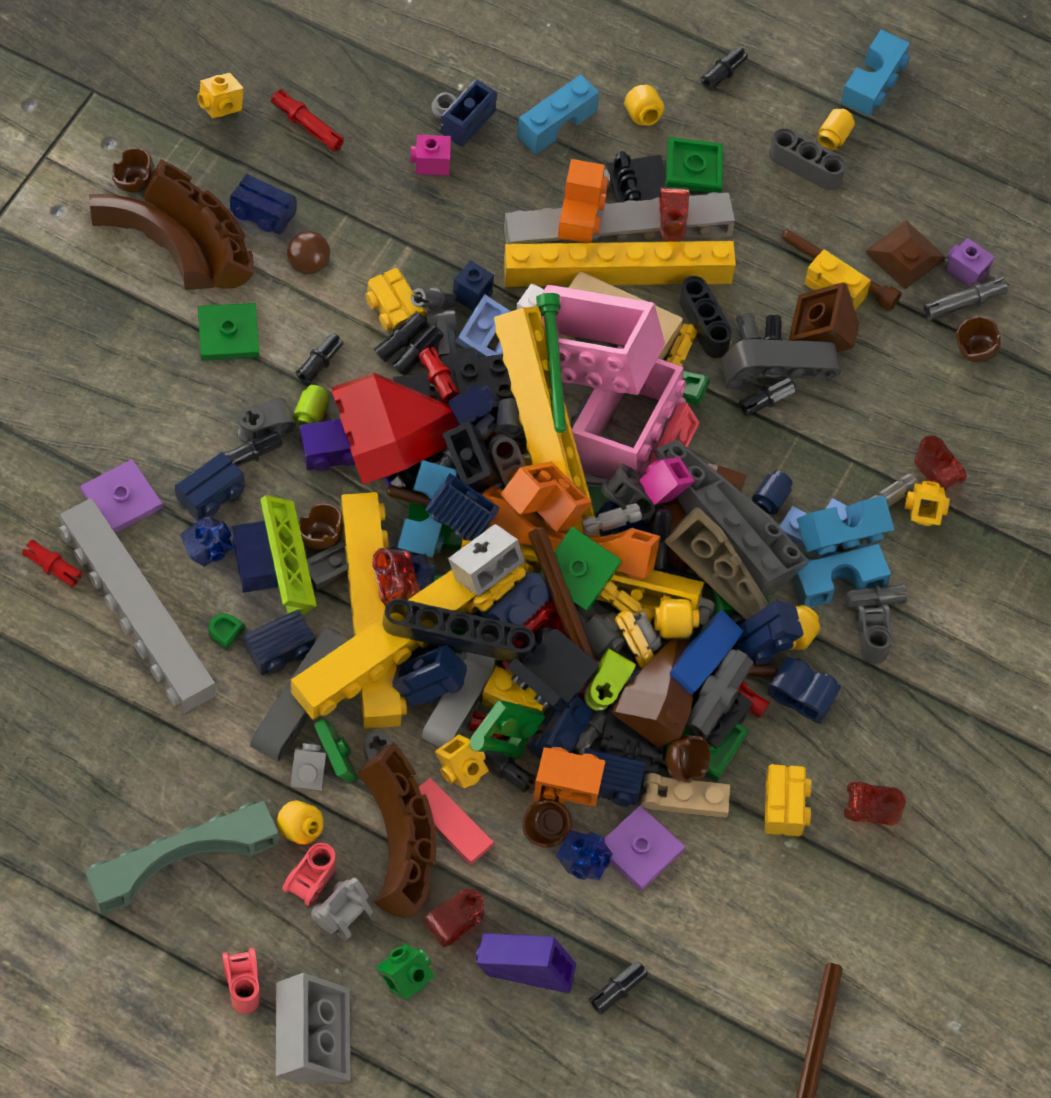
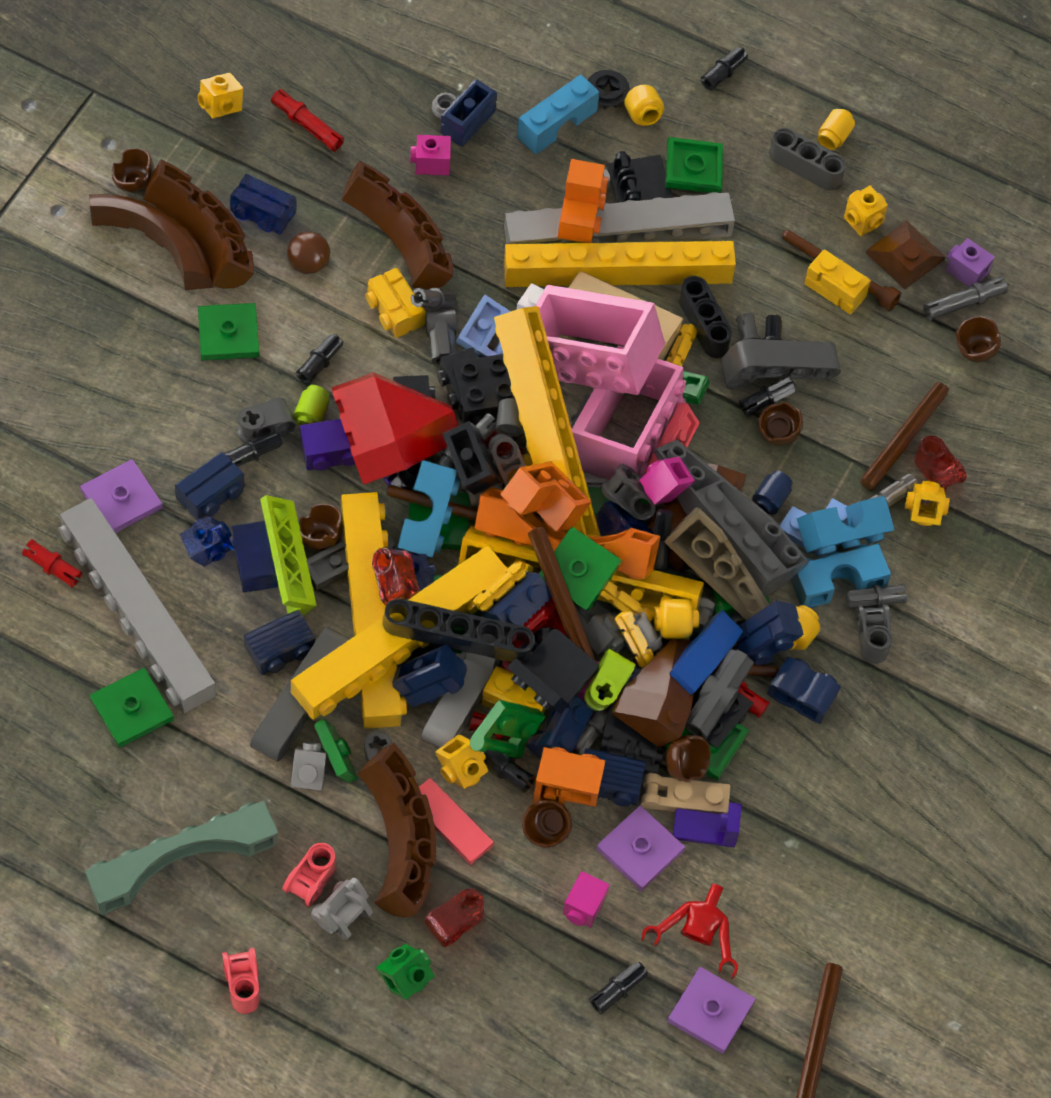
green tile [208,613,245,651] -> none
light grey slope [276,973,350,1084] -> none
yellow head [277,800,324,845] -> none
black pin [374,310,429,363] -> none
black axle [392,325,444,376] -> none
red pin [419,347,460,404] -> none
dark blue brick [426,473,500,541] -> none
light grey brick [448,524,525,596] -> none
clear blue brick [449,384,496,425] -> none
dark blue brick [453,260,494,311] -> none
dark purple slope [476,933,576,993] -> none
green piece [536,293,566,433] -> none
clear blue brick [556,830,613,880] -> none
light grey axle [582,503,642,536] -> none
clear red piece [659,187,689,242] -> none
yellow brick [764,764,812,836] -> none
reddish brown slope [788,282,859,352] -> none
dark azure arch [841,29,911,116] -> none
clear red piece [844,782,906,825] -> none
none -> green plate [89,668,174,748]
none -> reddish brown brick [341,160,453,290]
none -> dark pink brick [563,871,610,928]
none -> black gear [588,70,630,109]
none -> red piece [641,883,738,979]
none -> medium lavender plate [667,967,756,1054]
none -> dark purple bracket [673,802,742,848]
none -> reddish brown hair [758,402,803,446]
none -> yellow brick [844,186,888,237]
none -> reddish brown axle [860,382,949,491]

